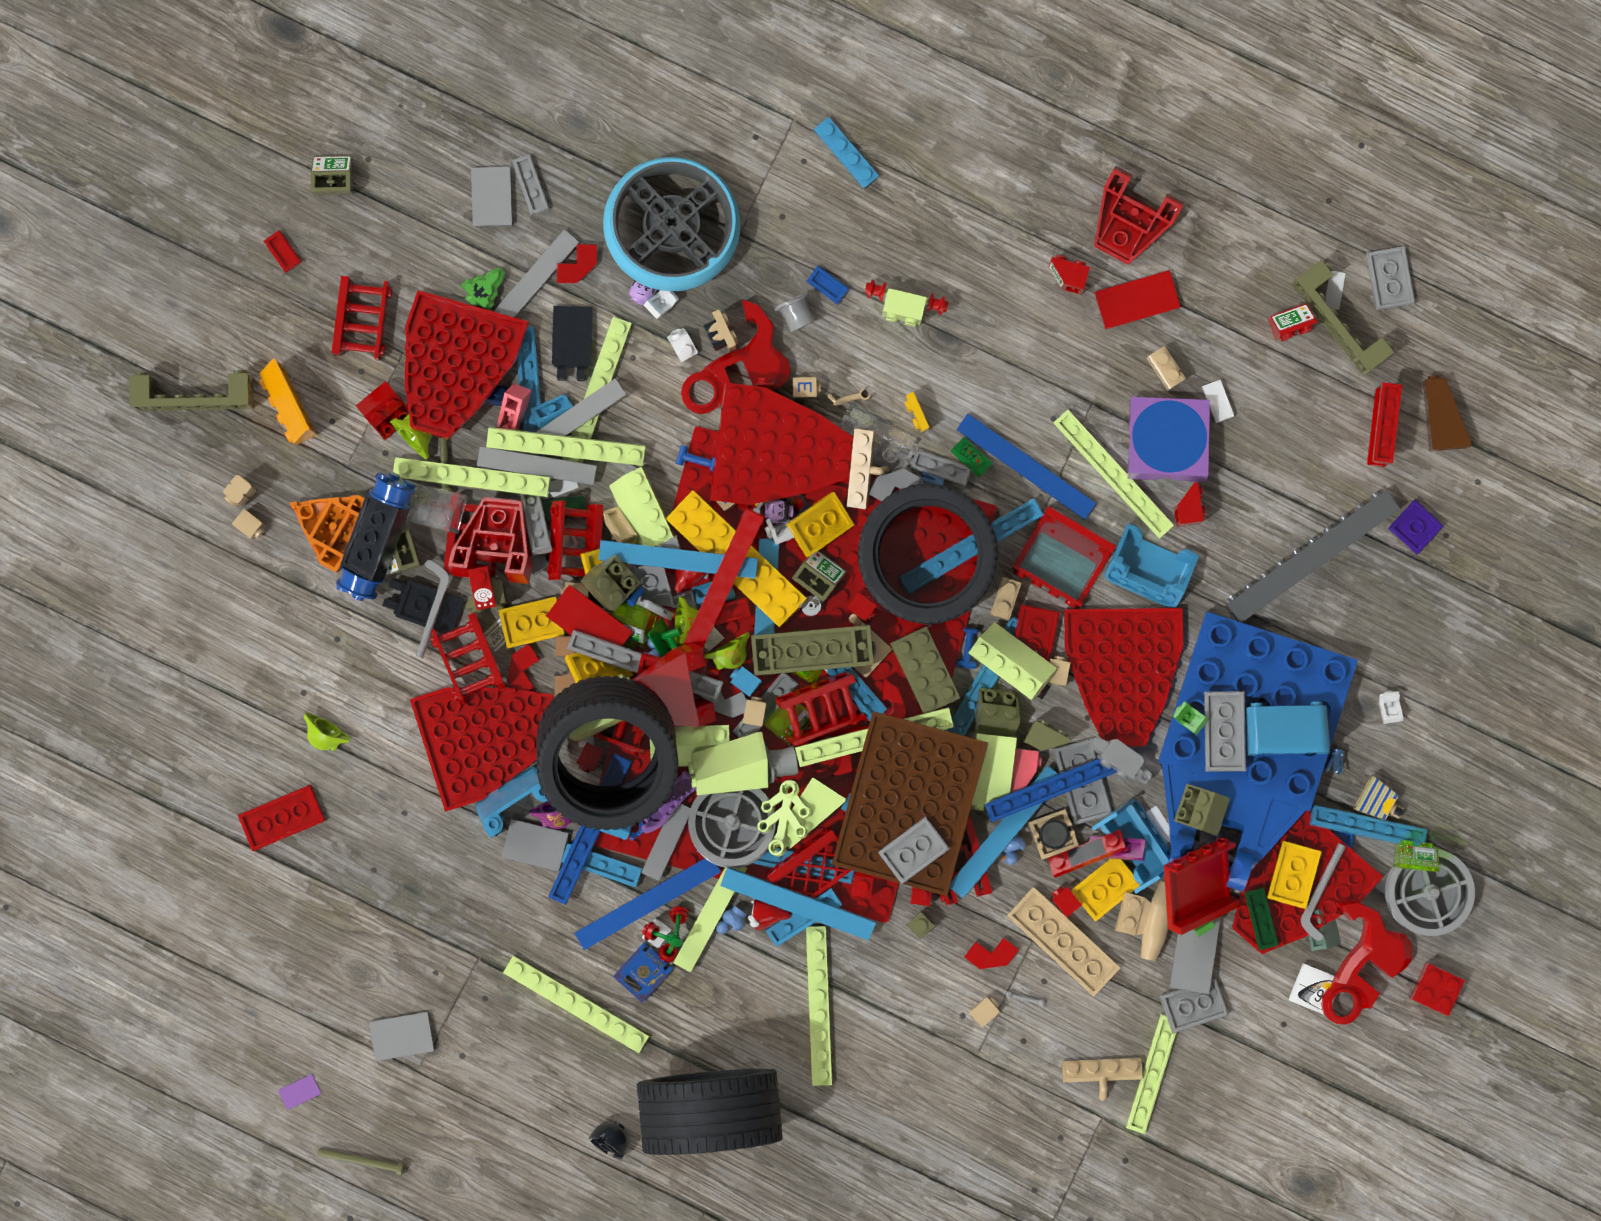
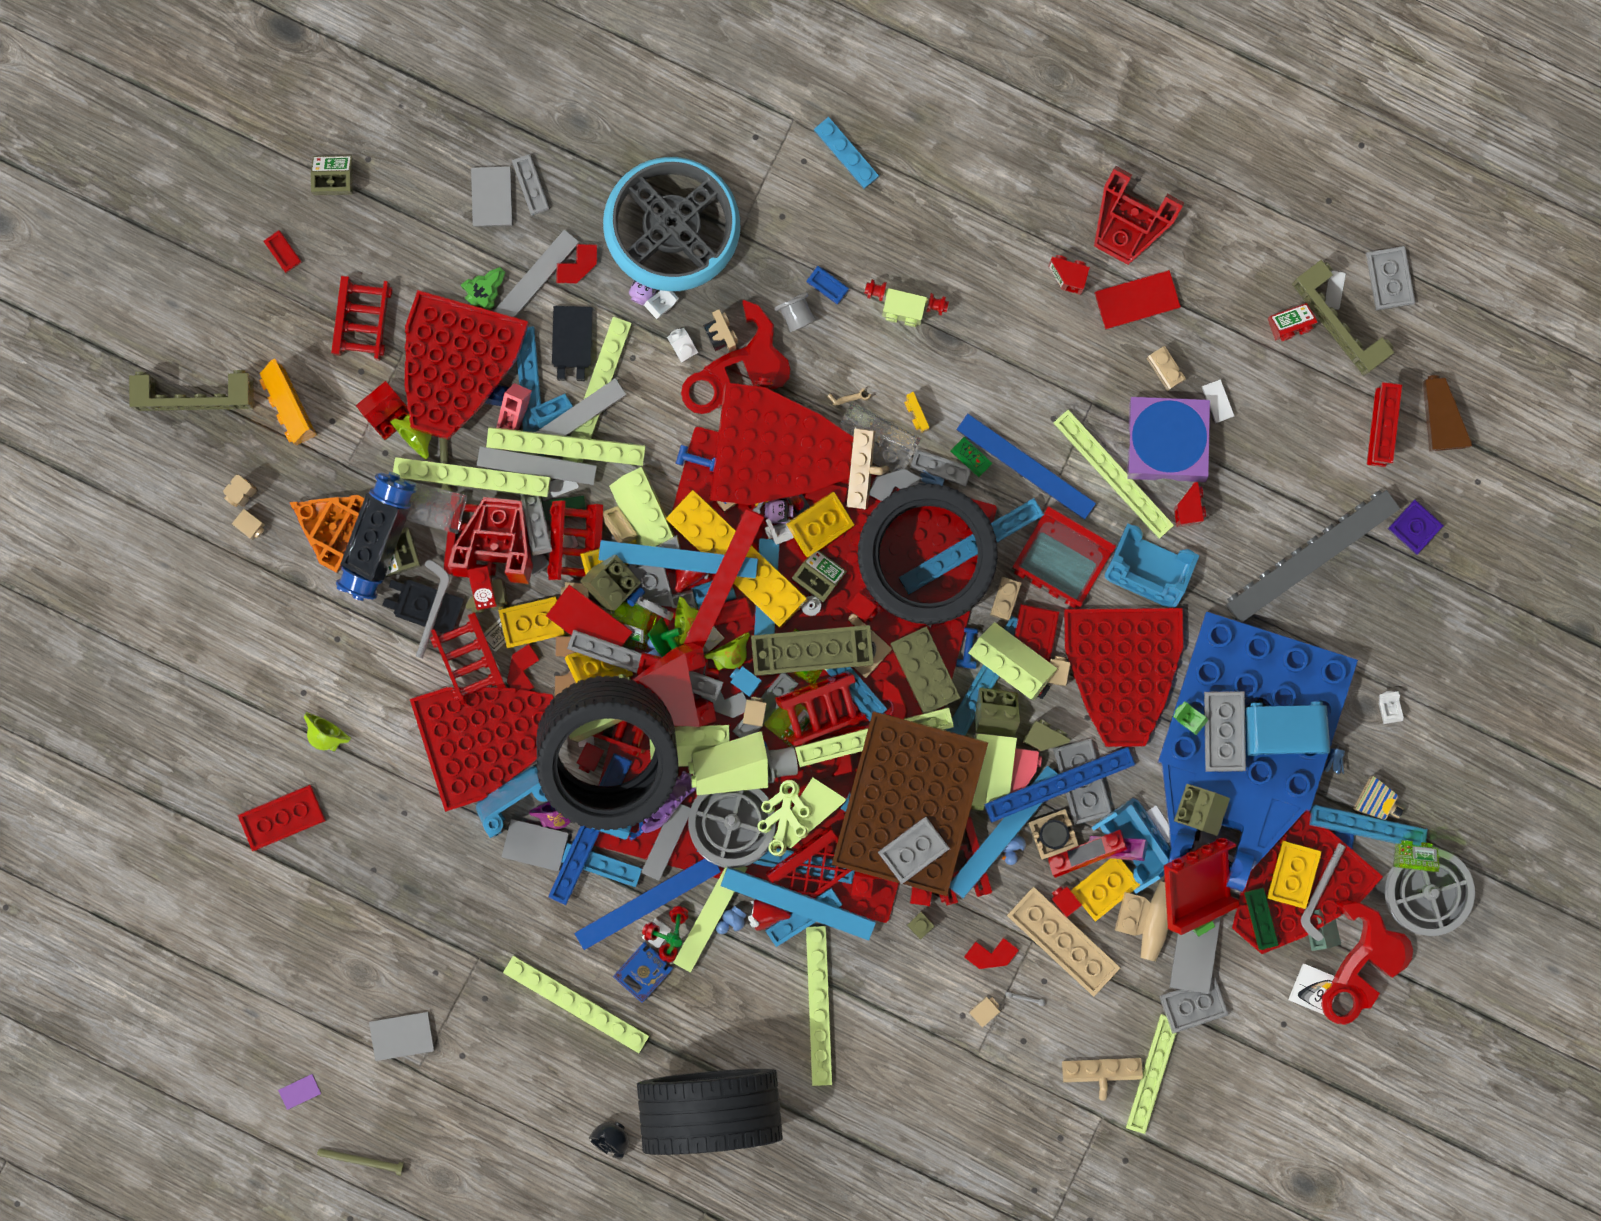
tan brick [793,377,821,399] -> none
light grey hinge [1089,737,1152,784] -> none
red brick [1409,963,1465,1016] -> none

